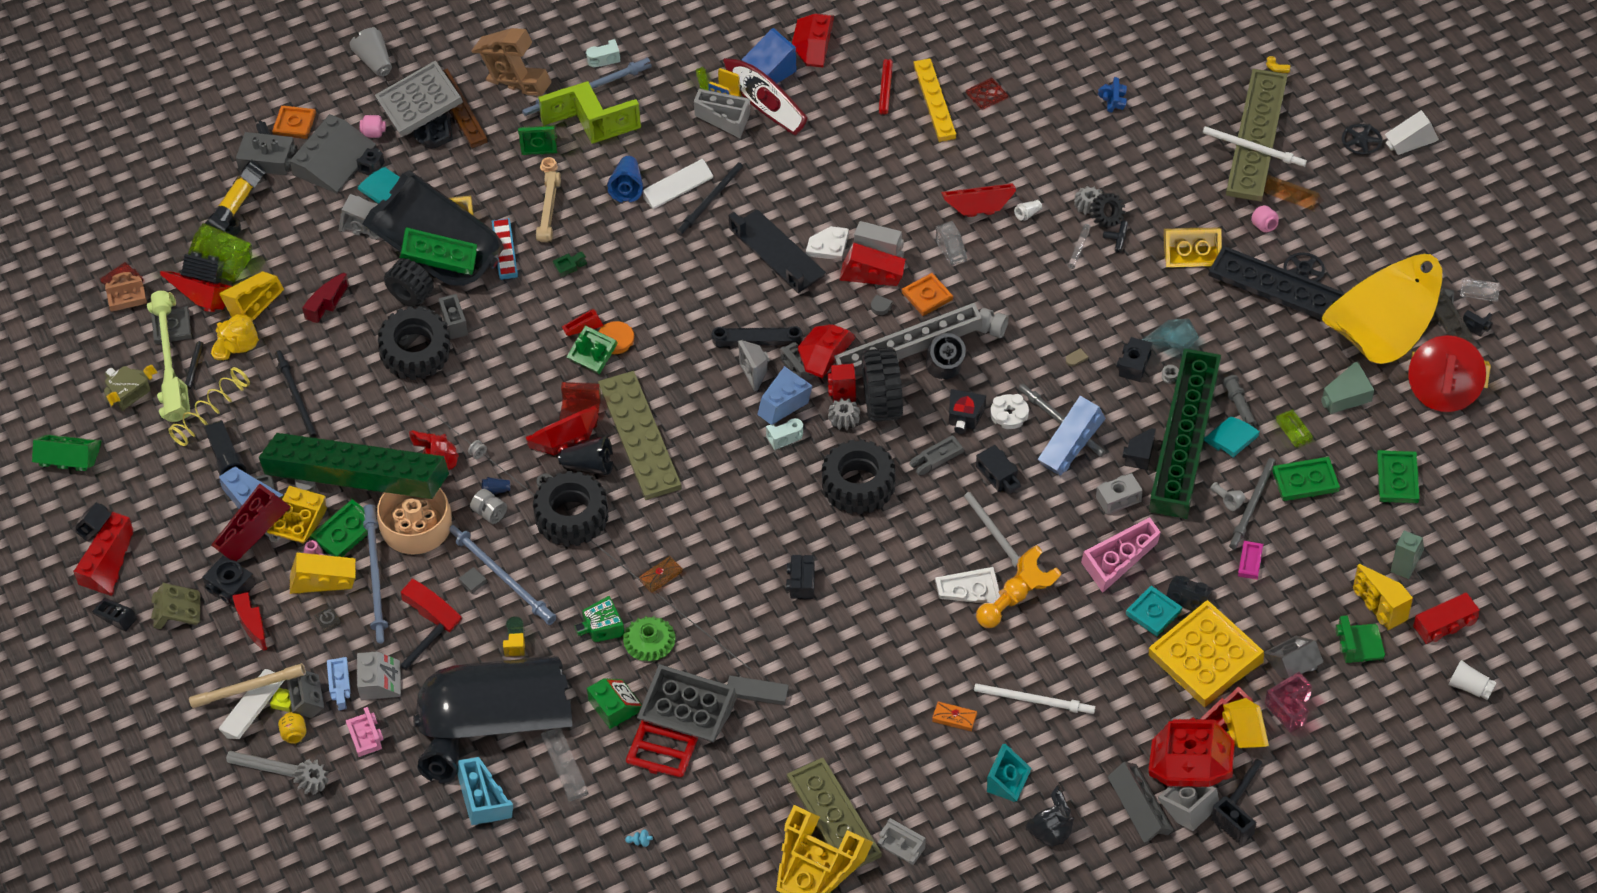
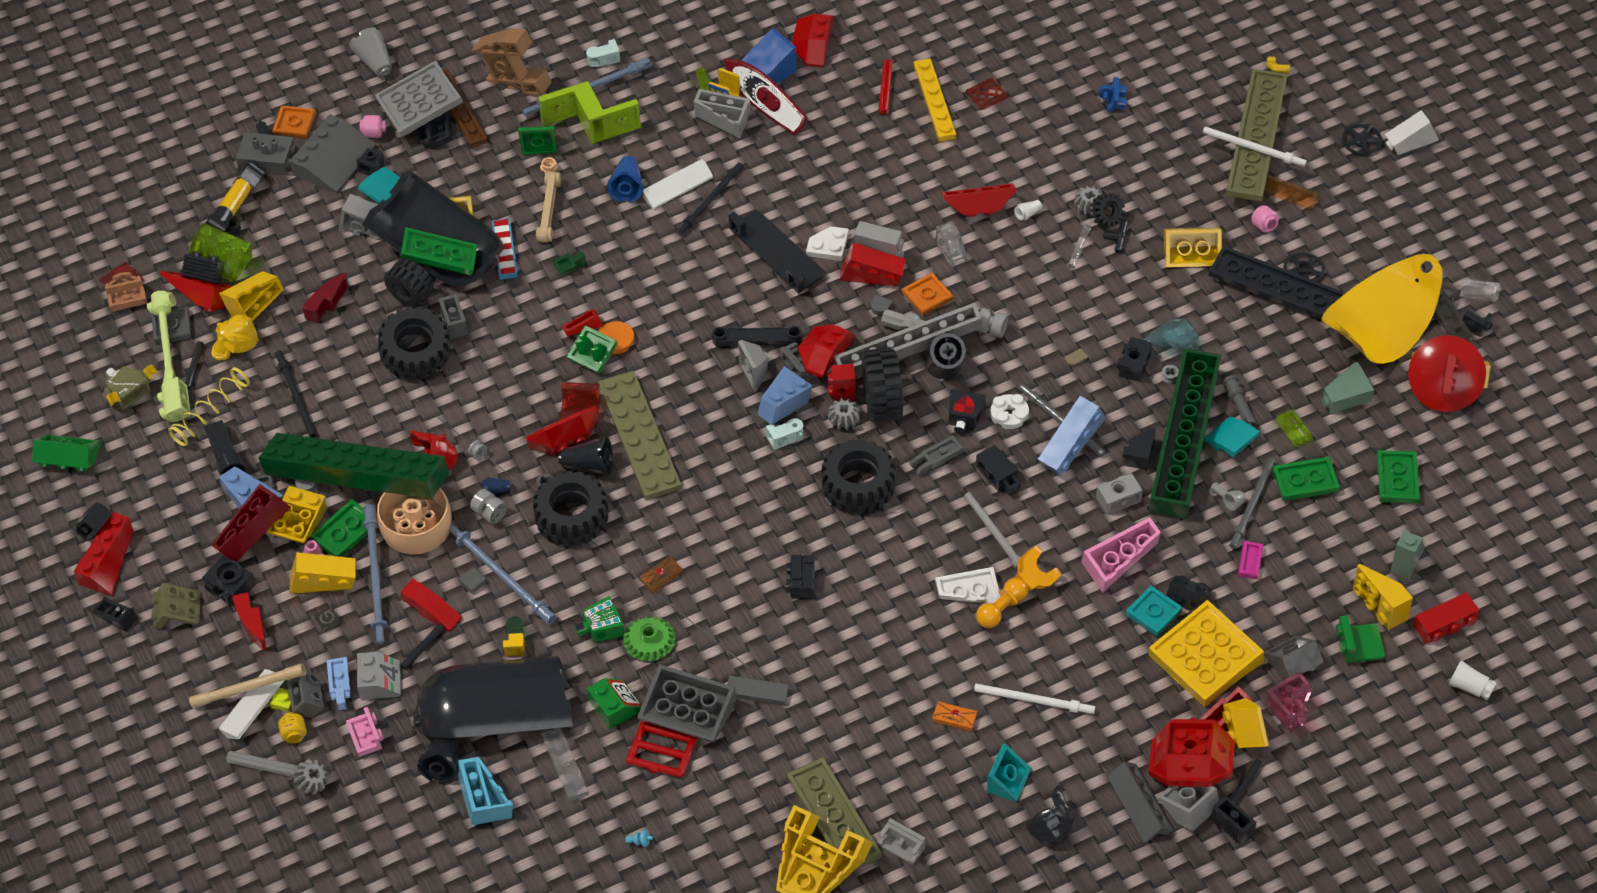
none -> light grey piece [881,309,925,331]

